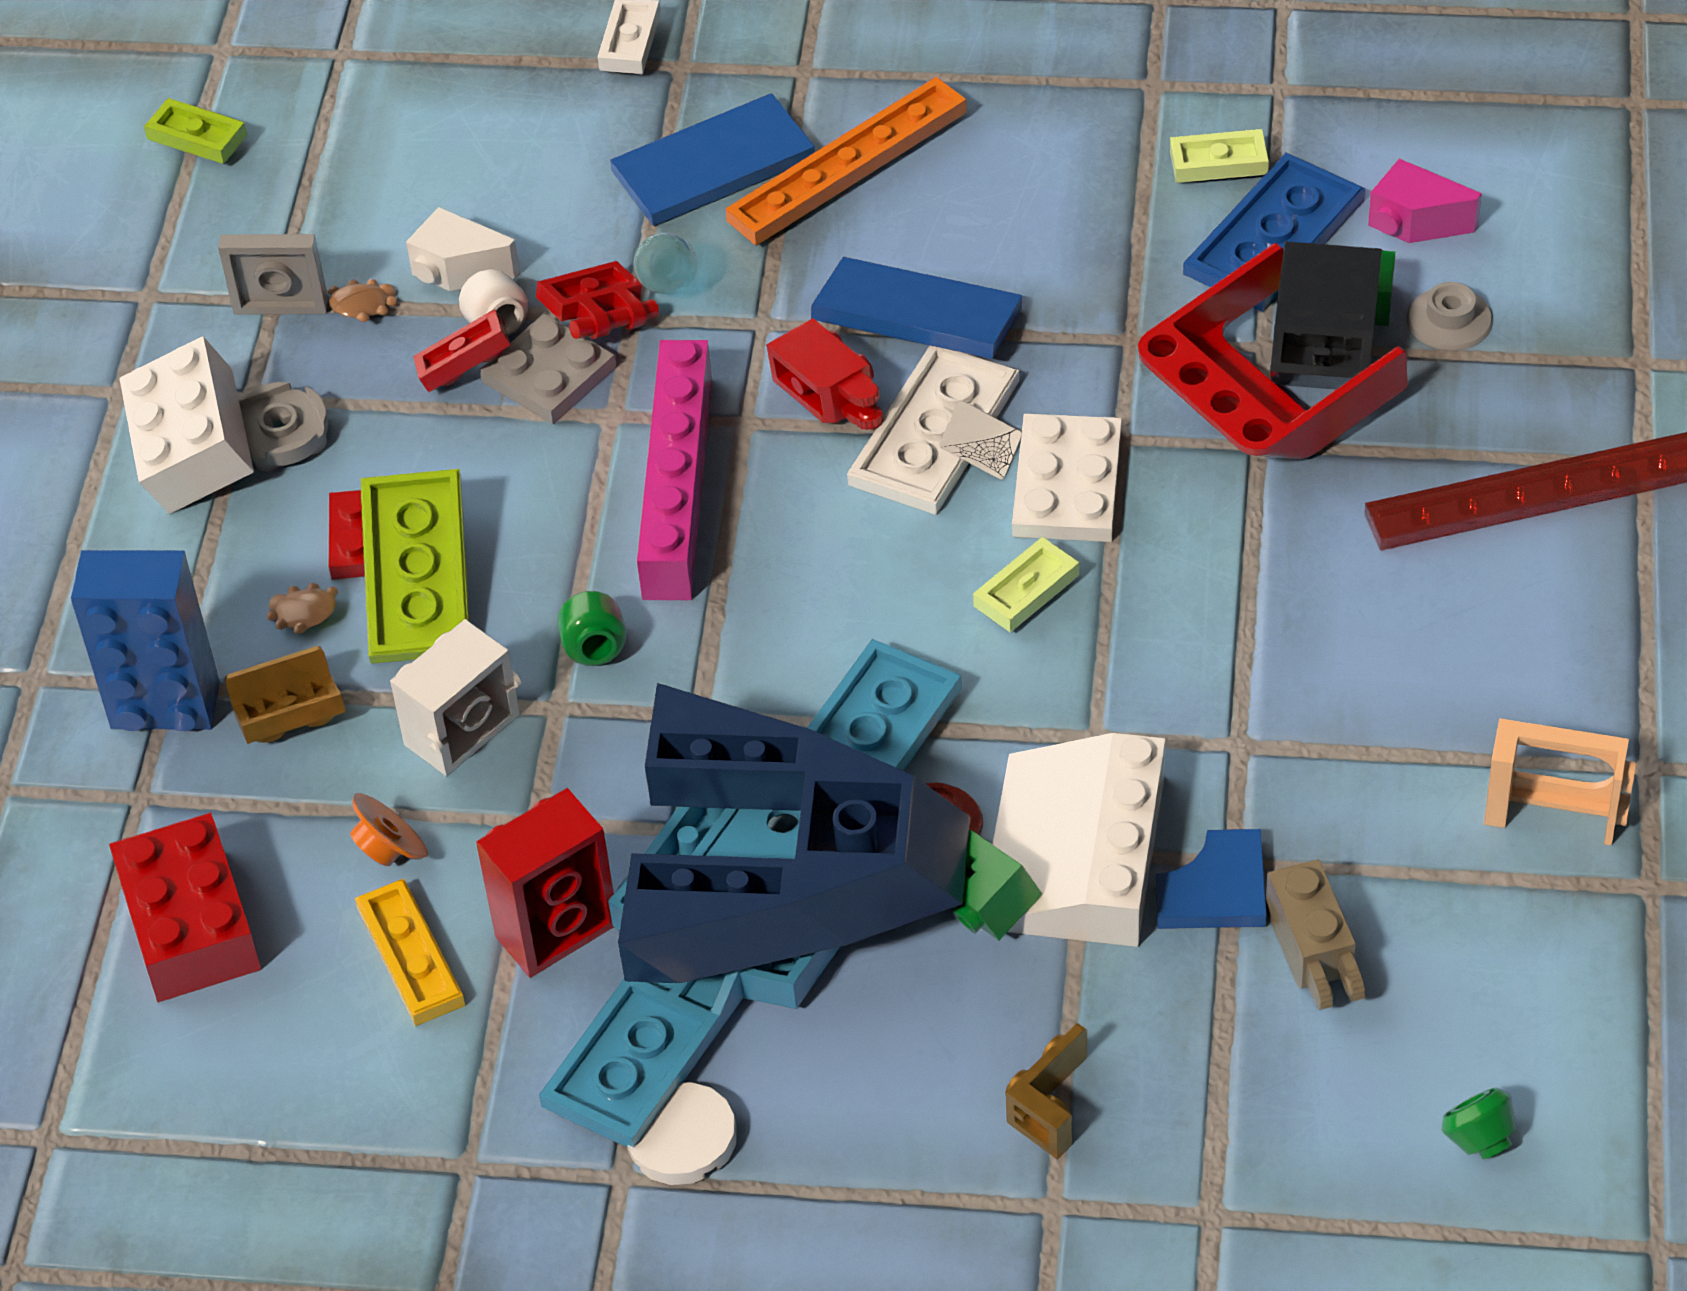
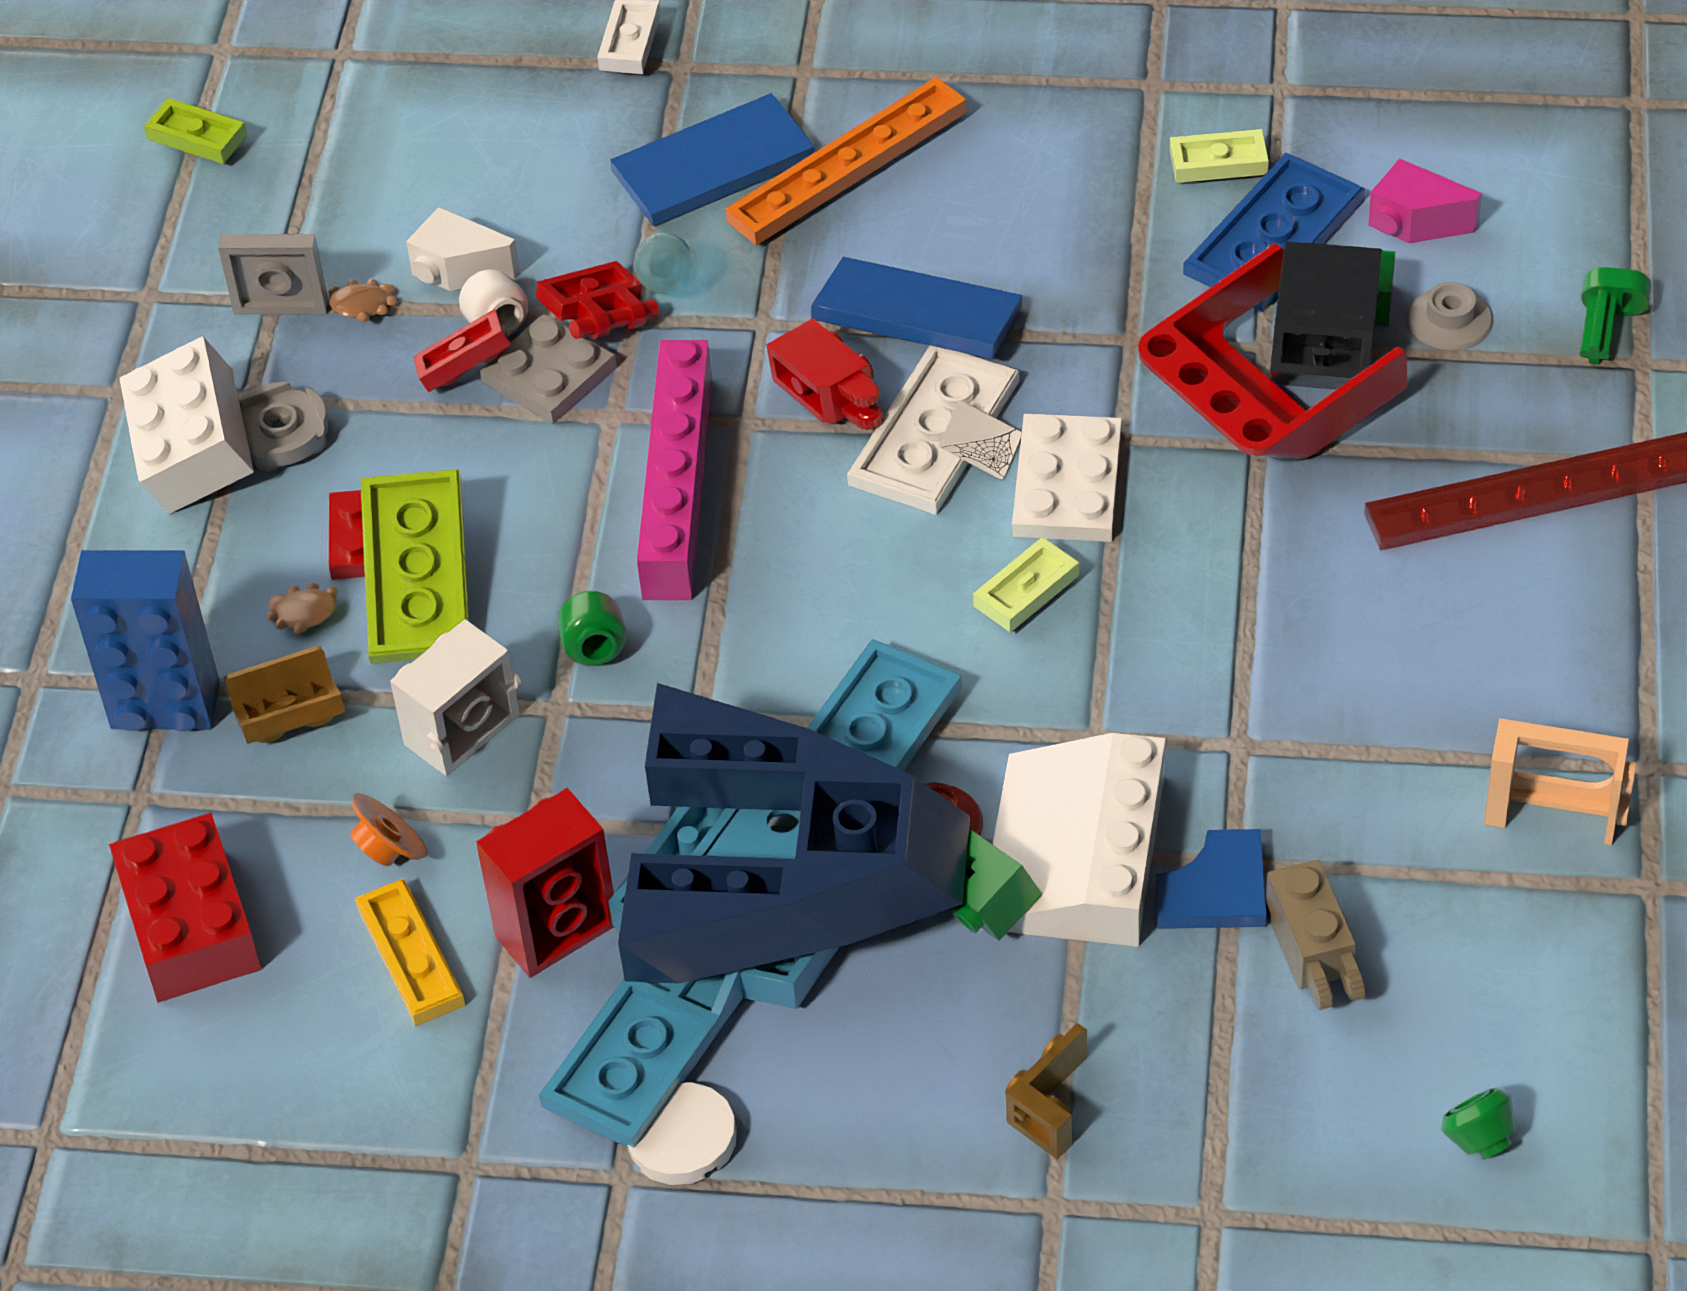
none -> green piece [1580,267,1652,365]

